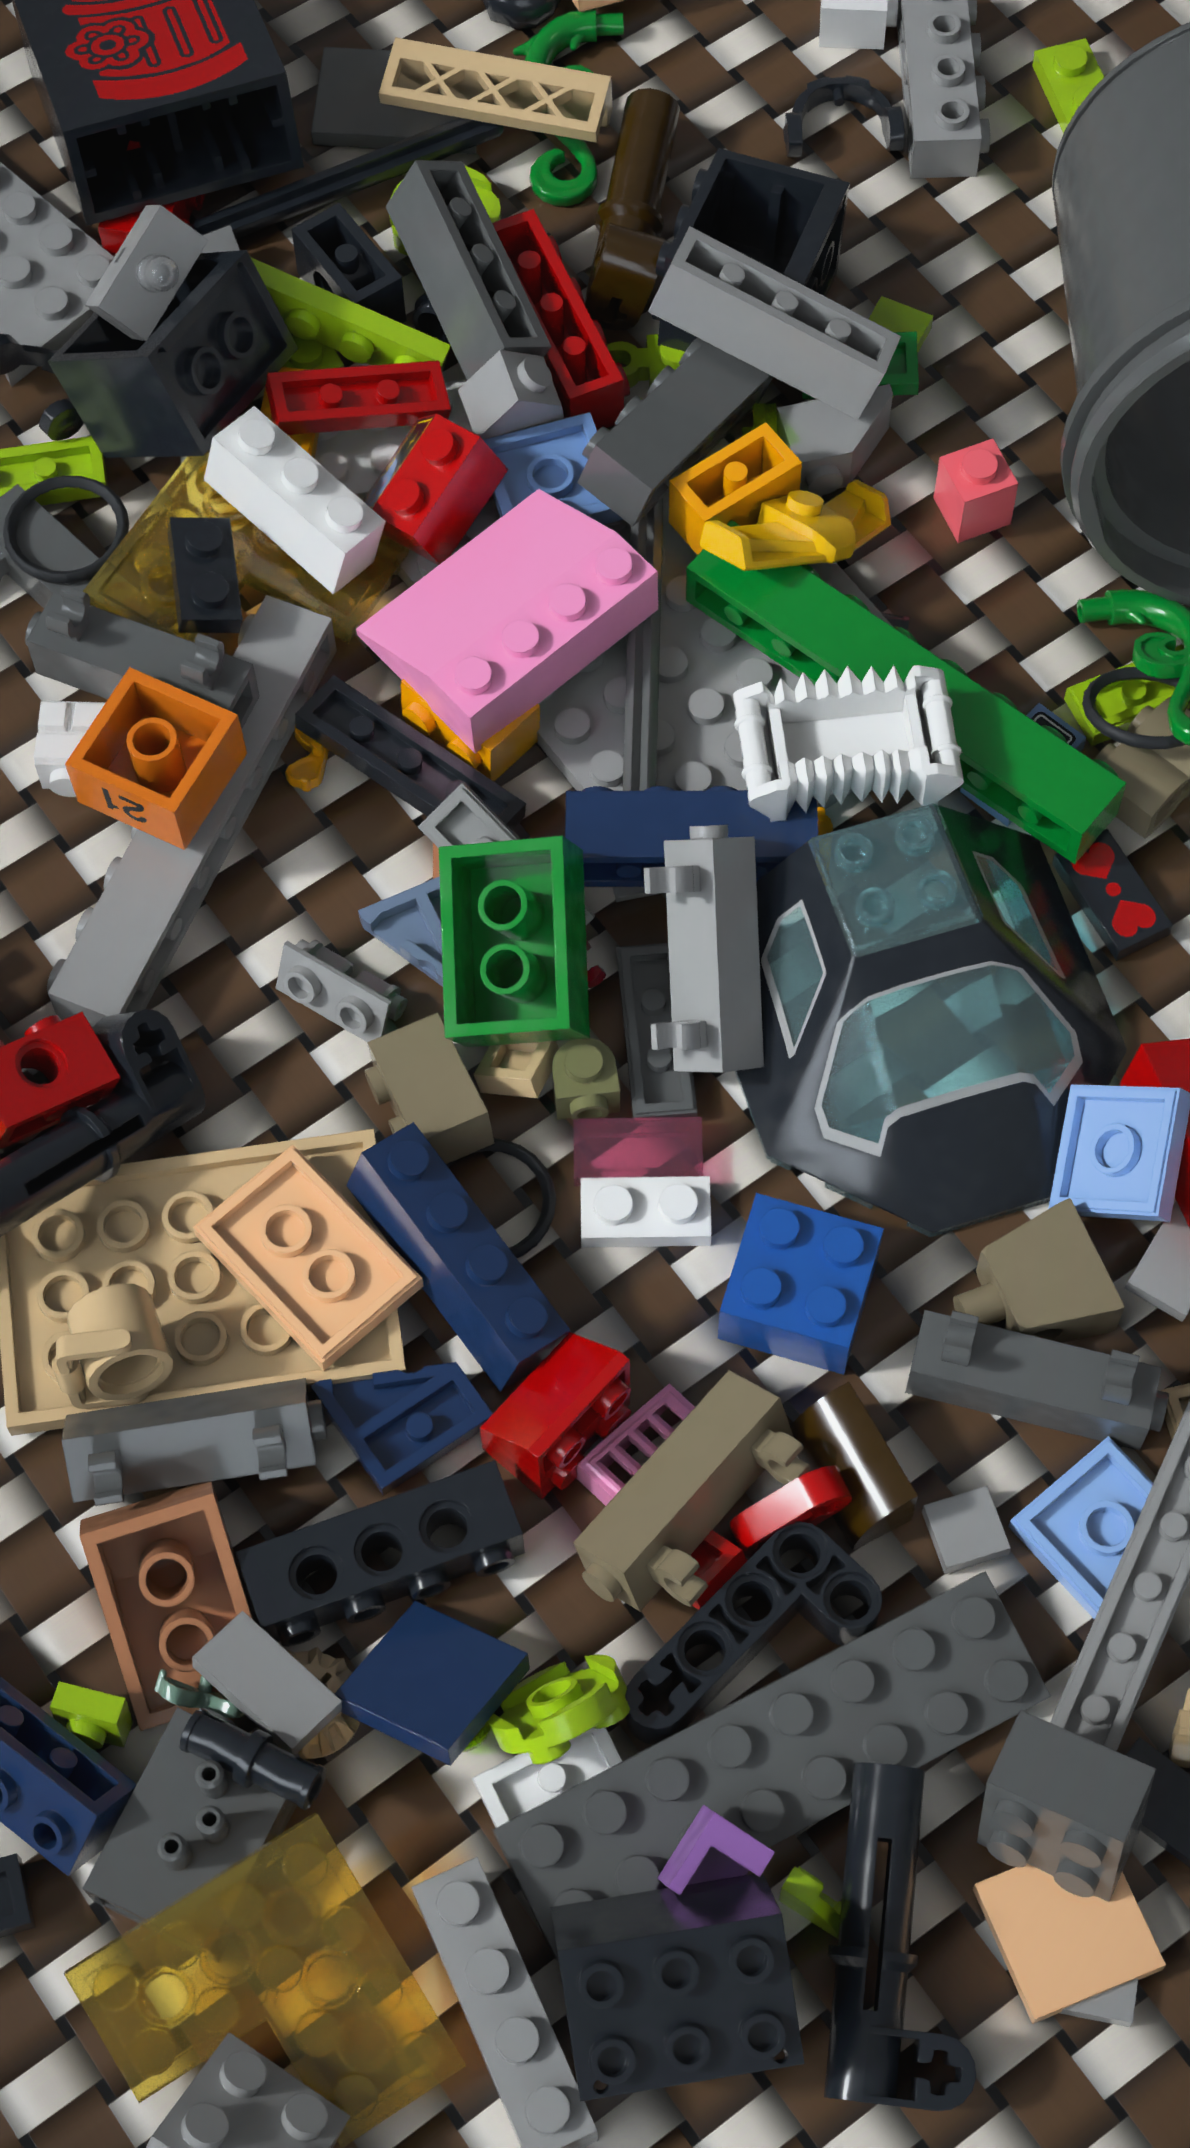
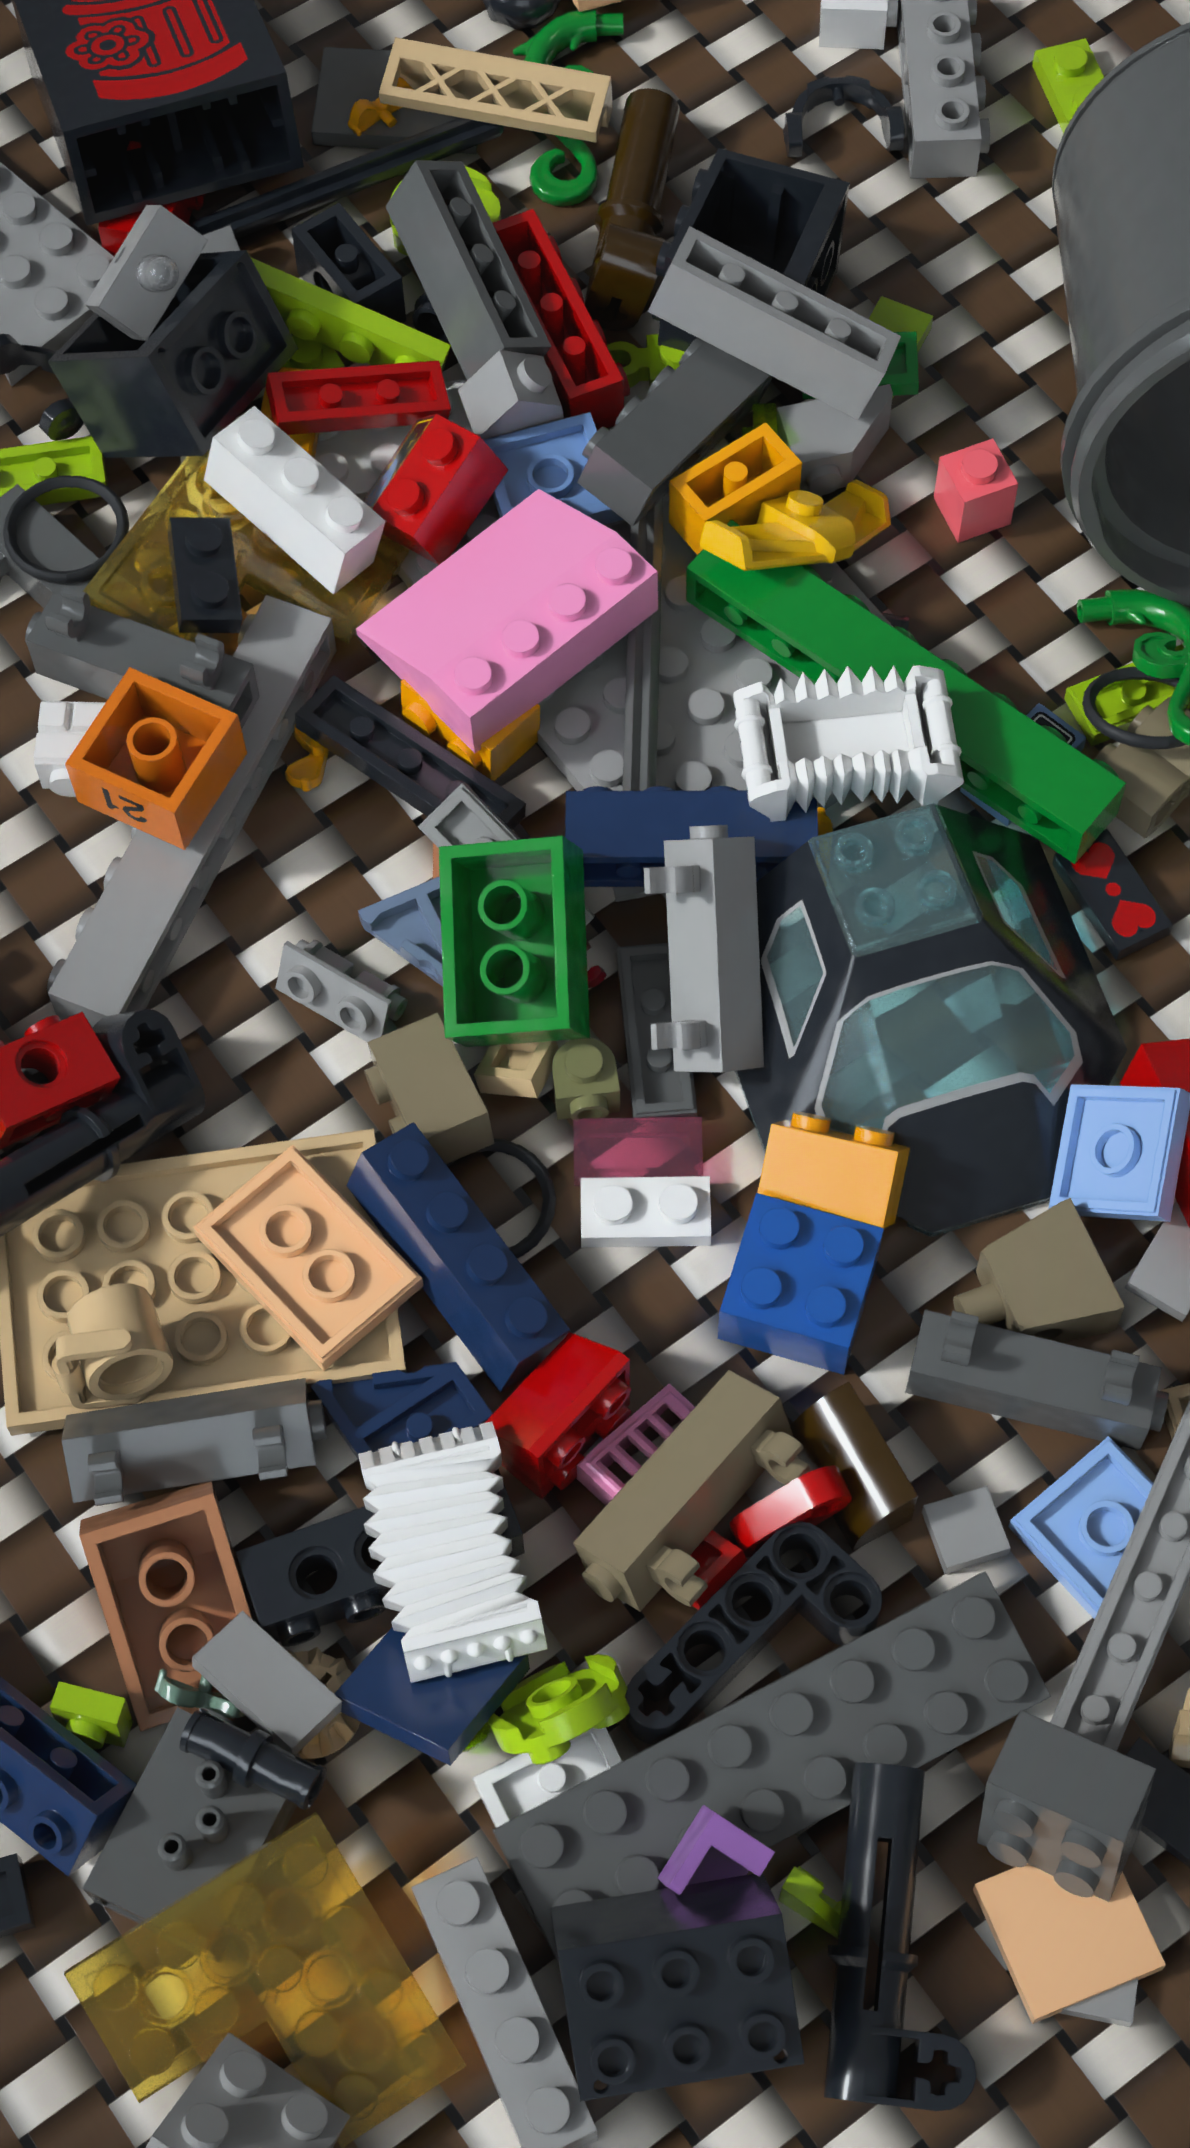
none -> light orange piece [347,77,414,137]
none -> white piece [358,1421,548,1683]
none -> light orange brick [758,1112,910,1228]

